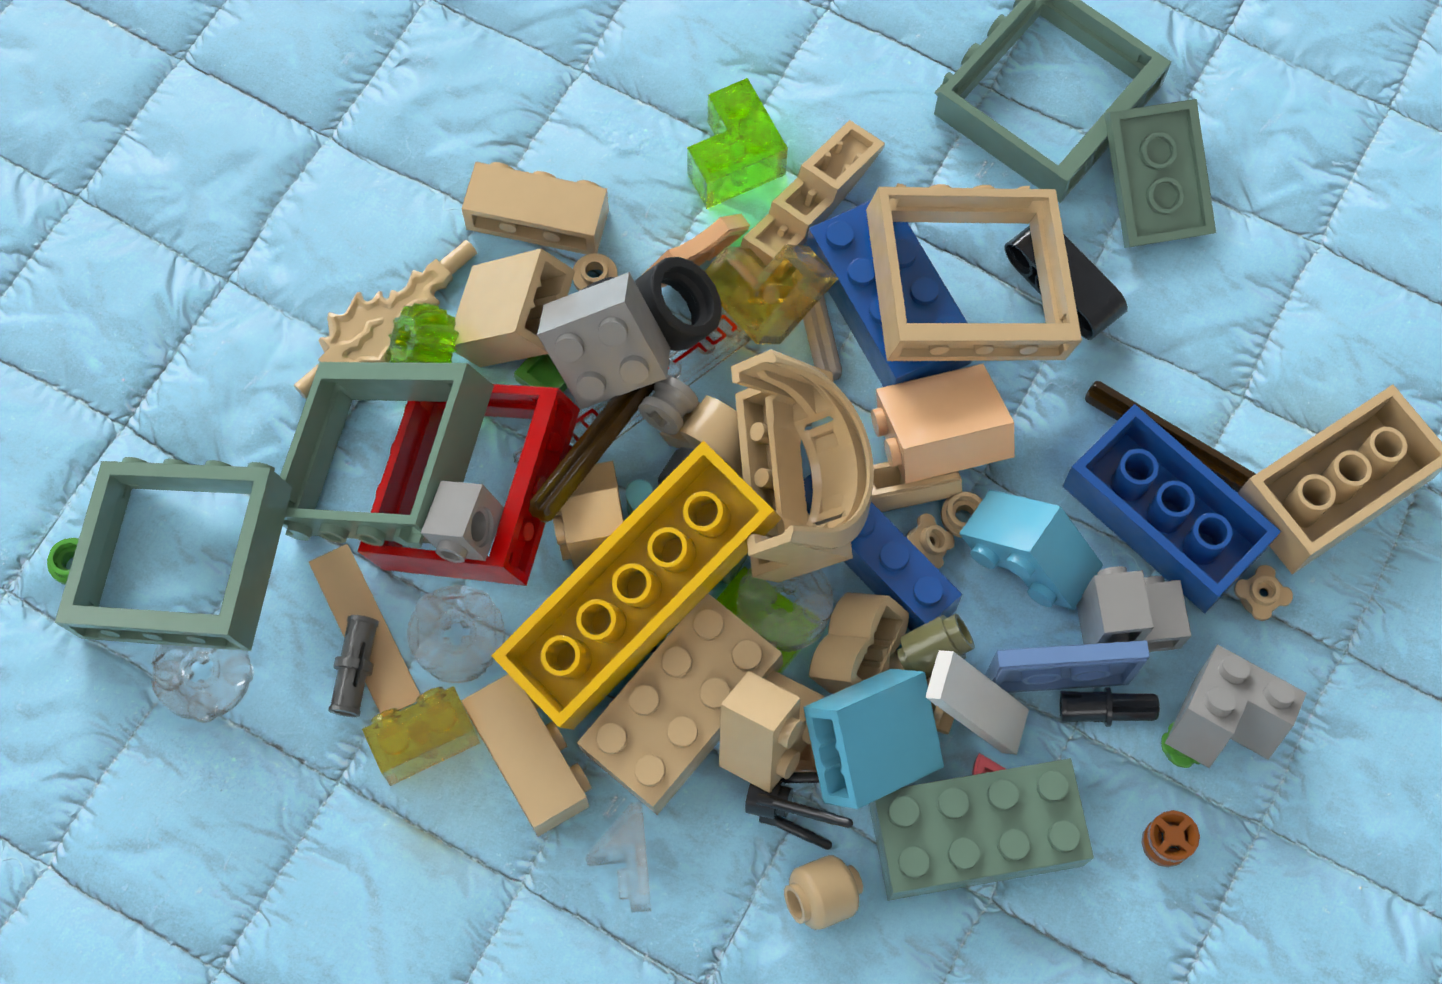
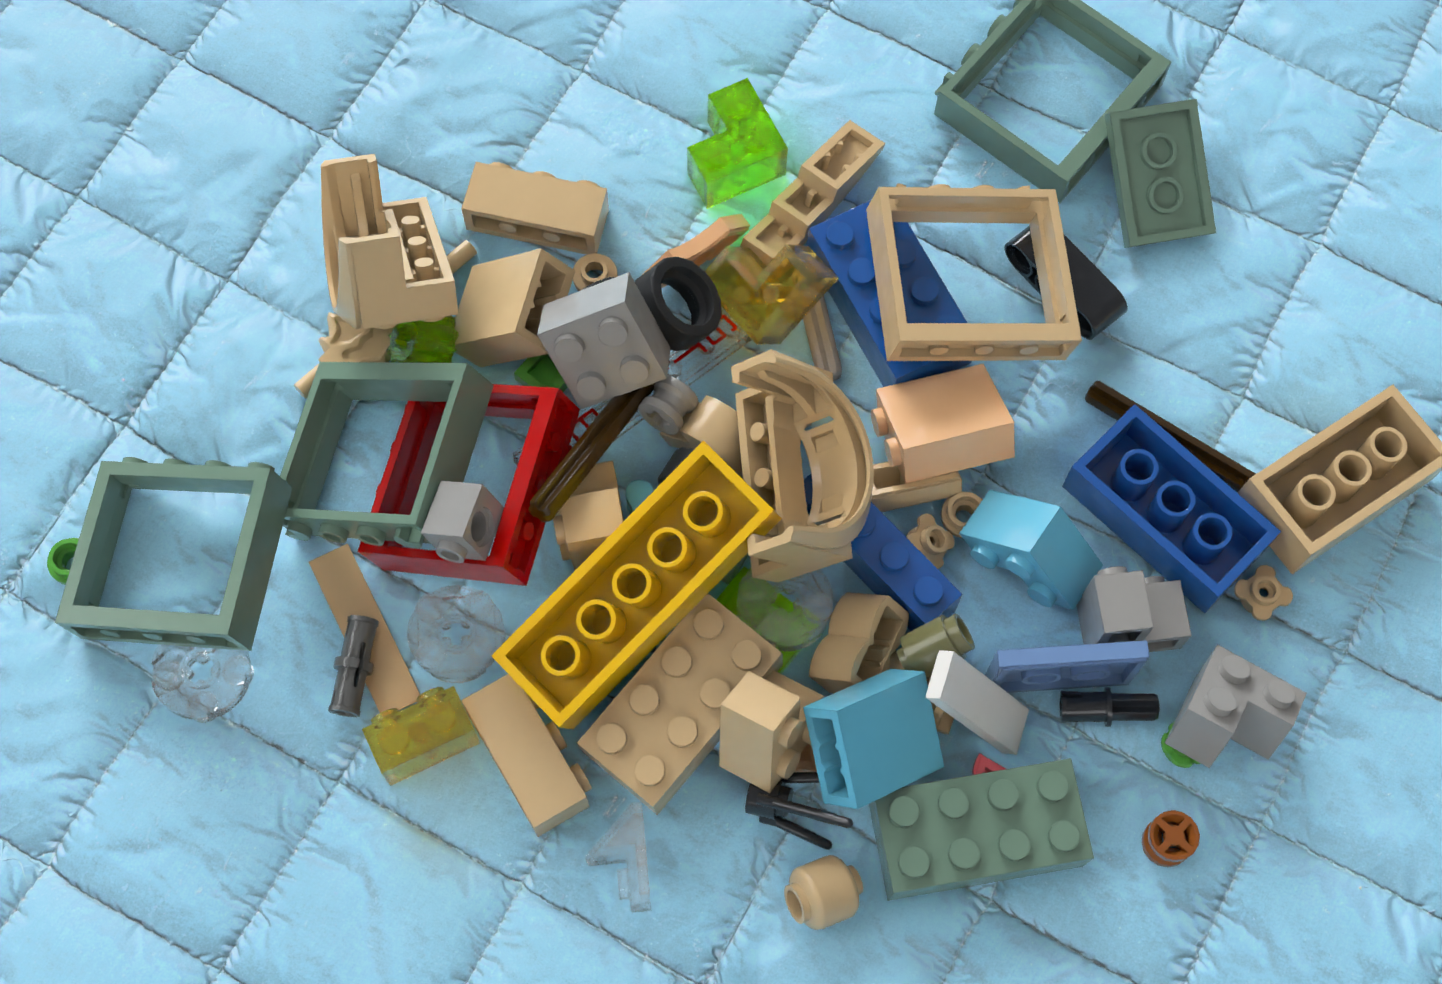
none -> tan piece [321,154,459,329]

